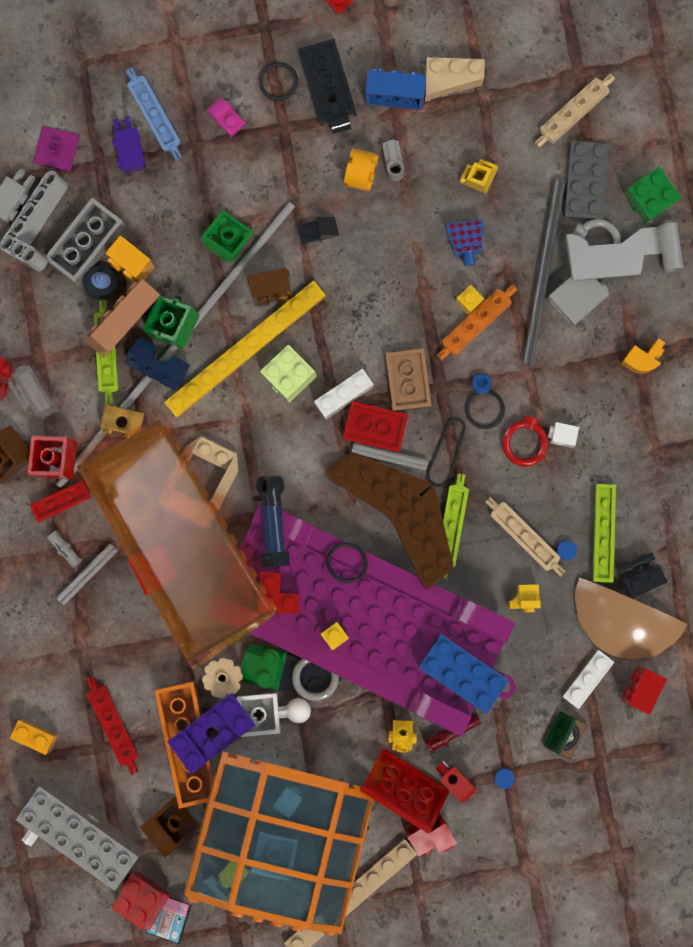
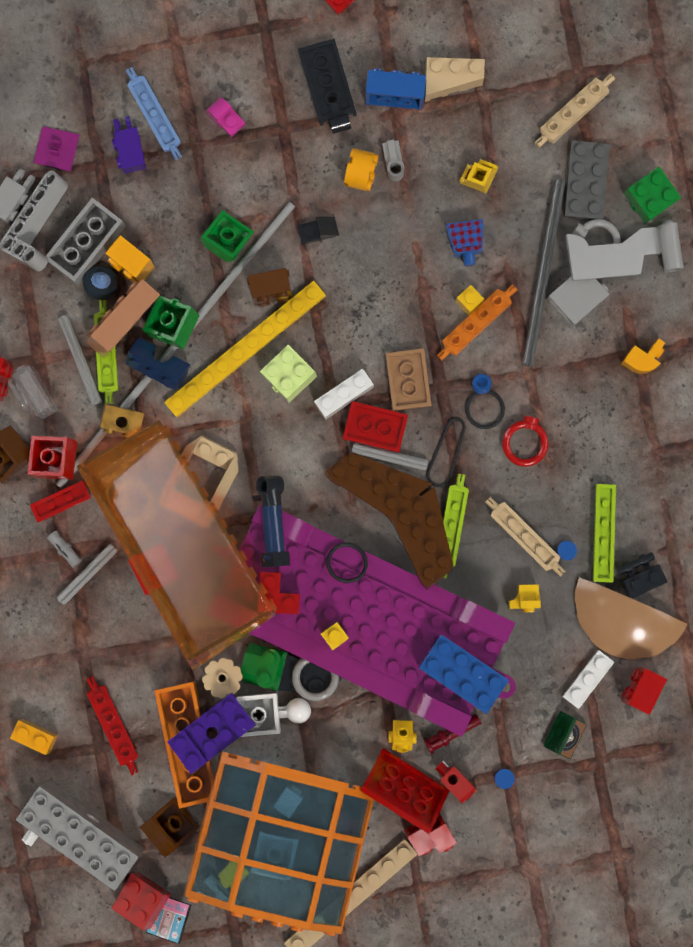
black piece [259,62,298,101] -> none
white brick [548,422,579,448] -> none
none -> light grey axle [58,315,102,406]

